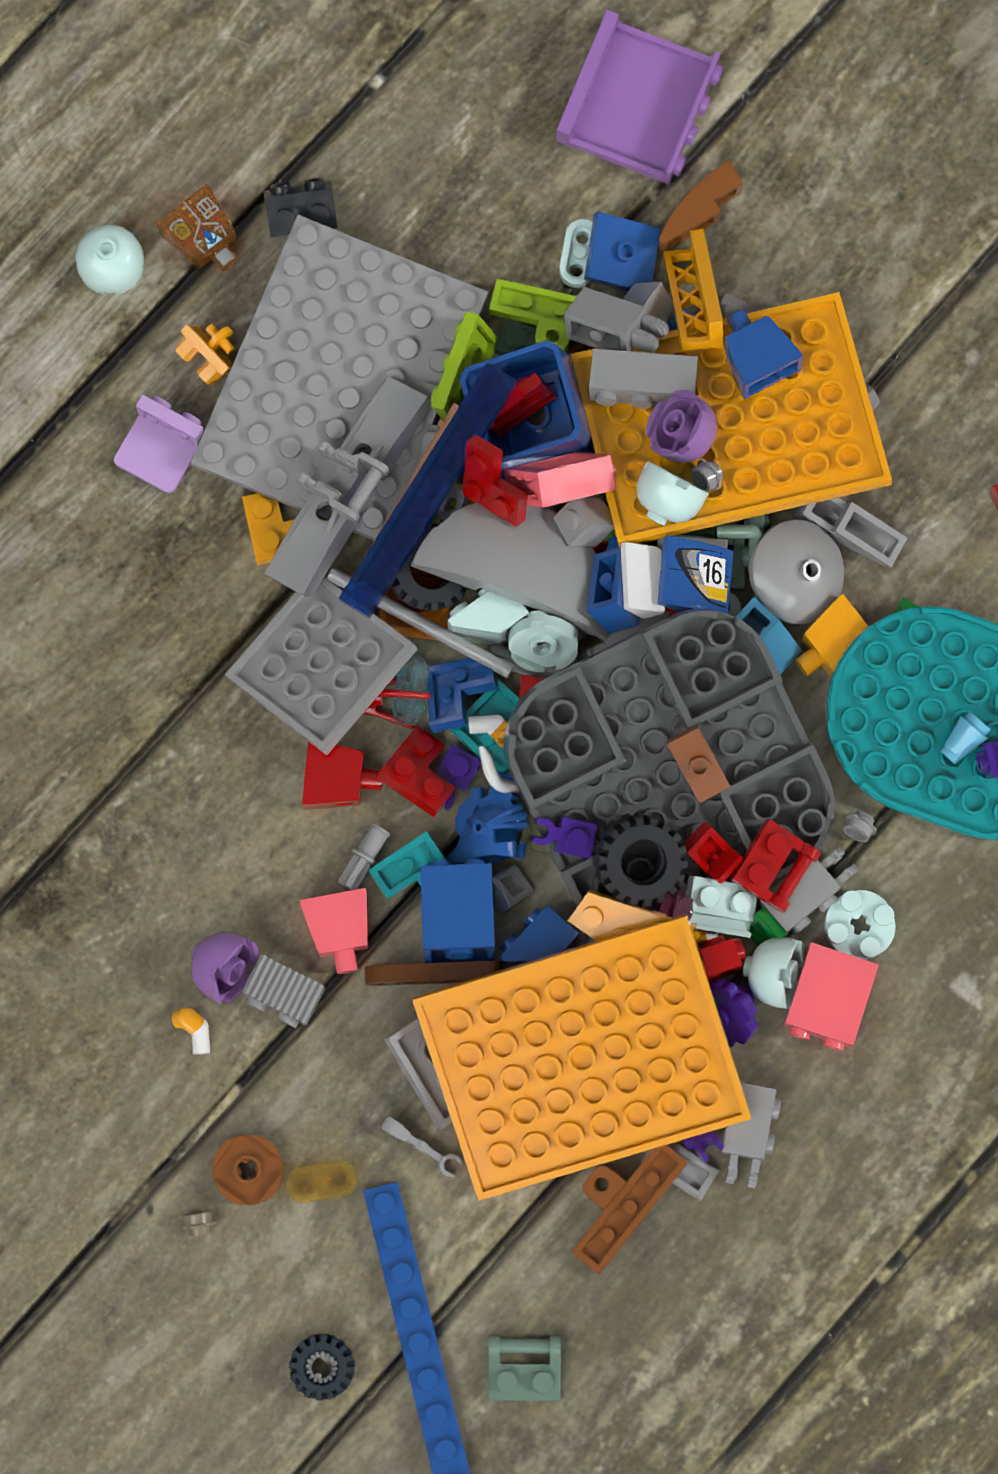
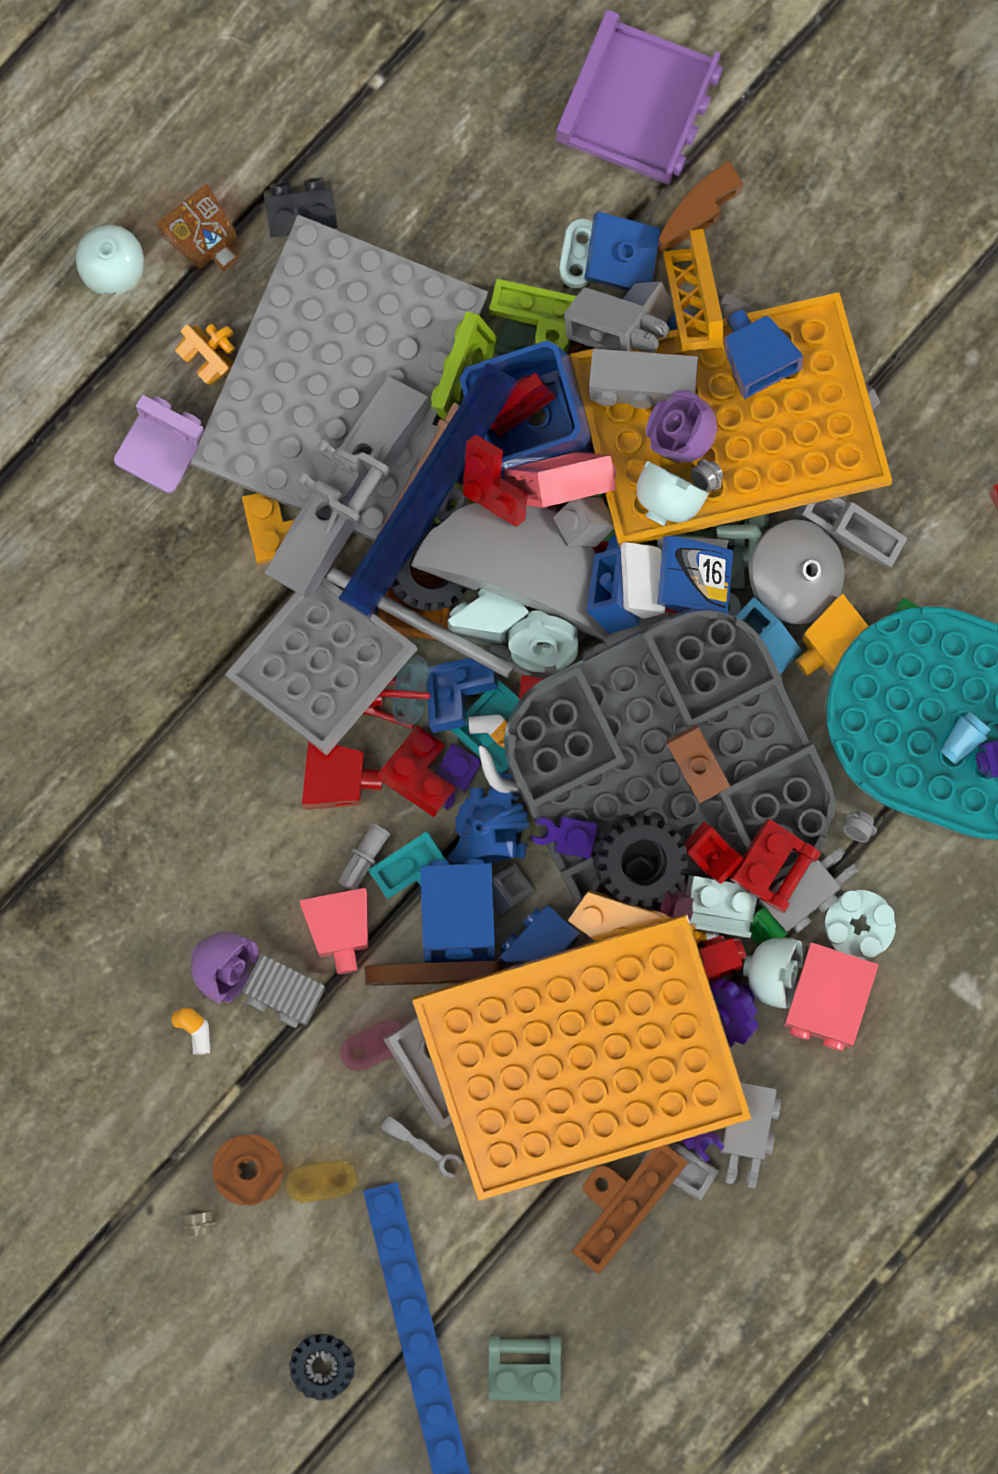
none -> clear pink plate [340,1021,402,1072]

